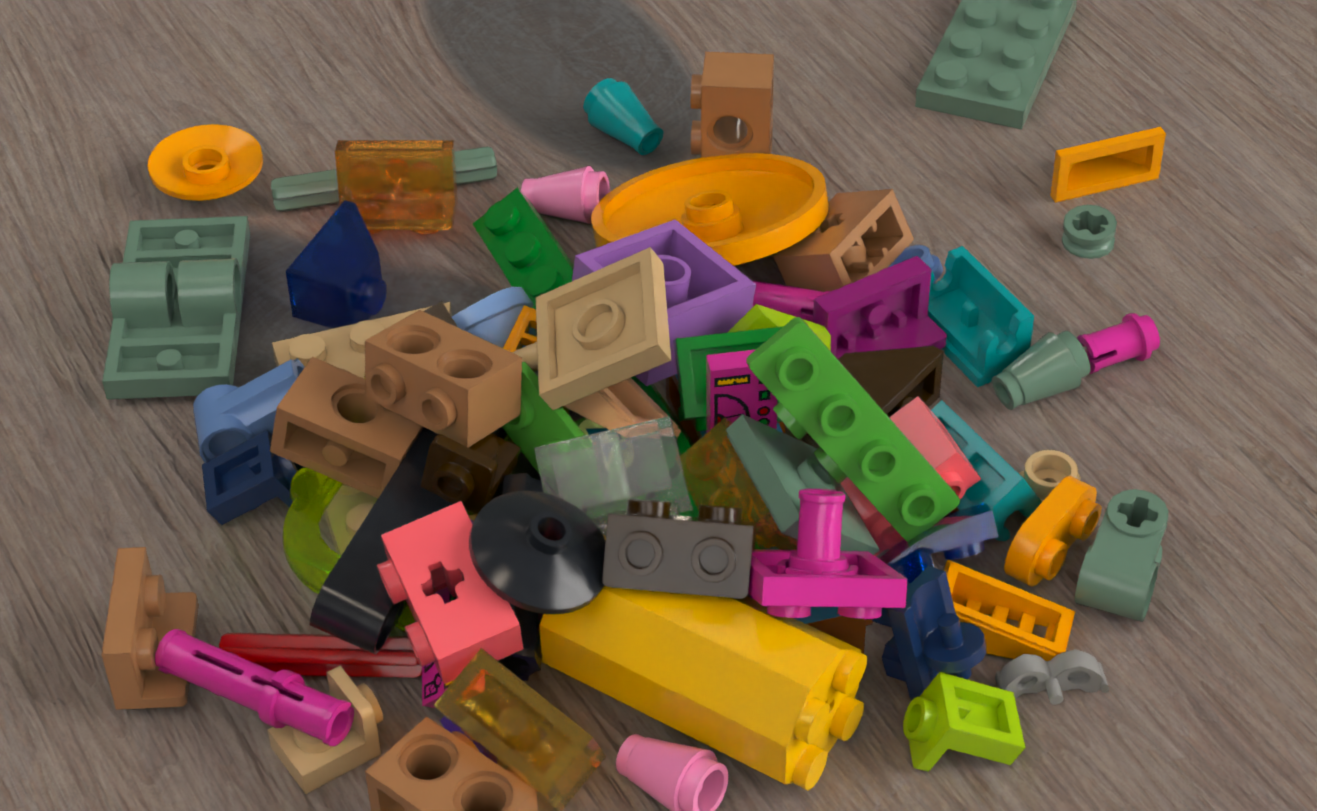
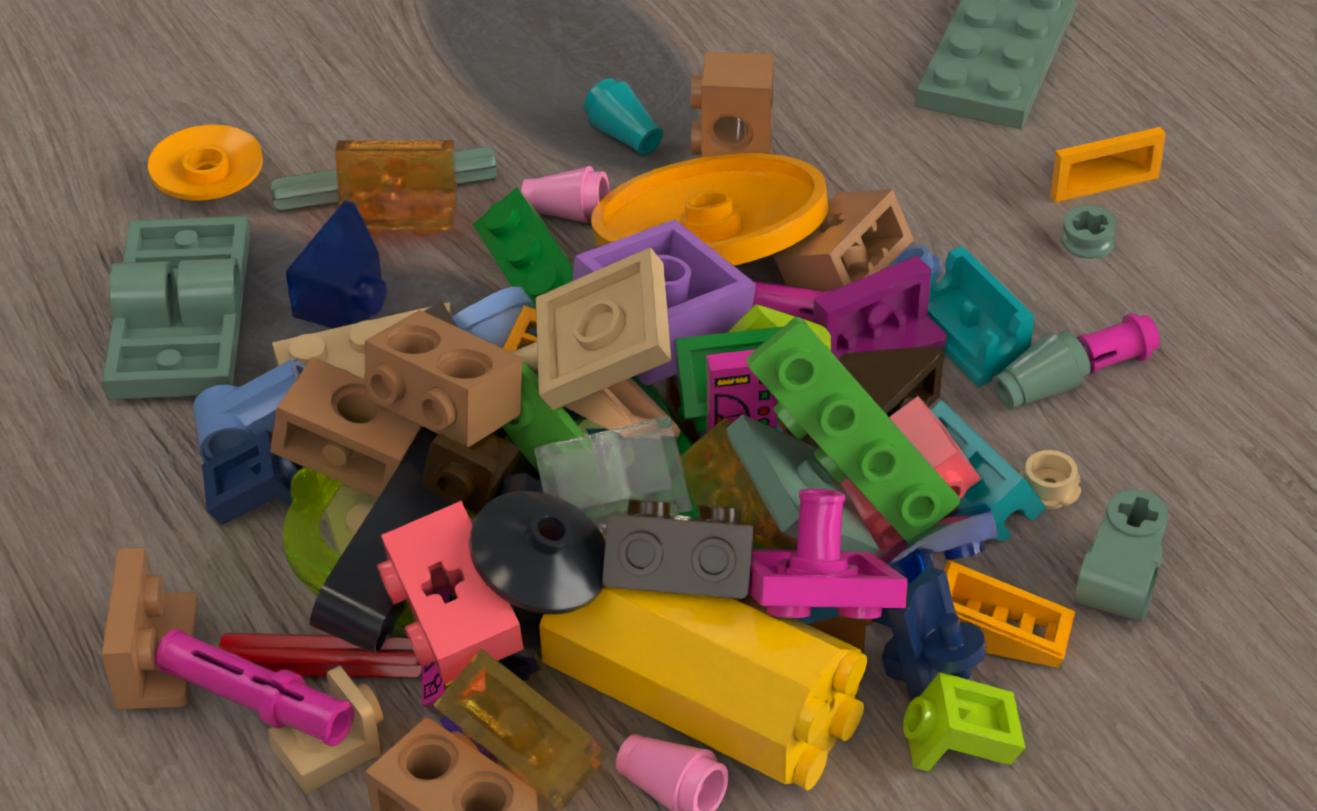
light grey piece [995,649,1109,705] -> none
light orange plate [1004,476,1102,587] -> none

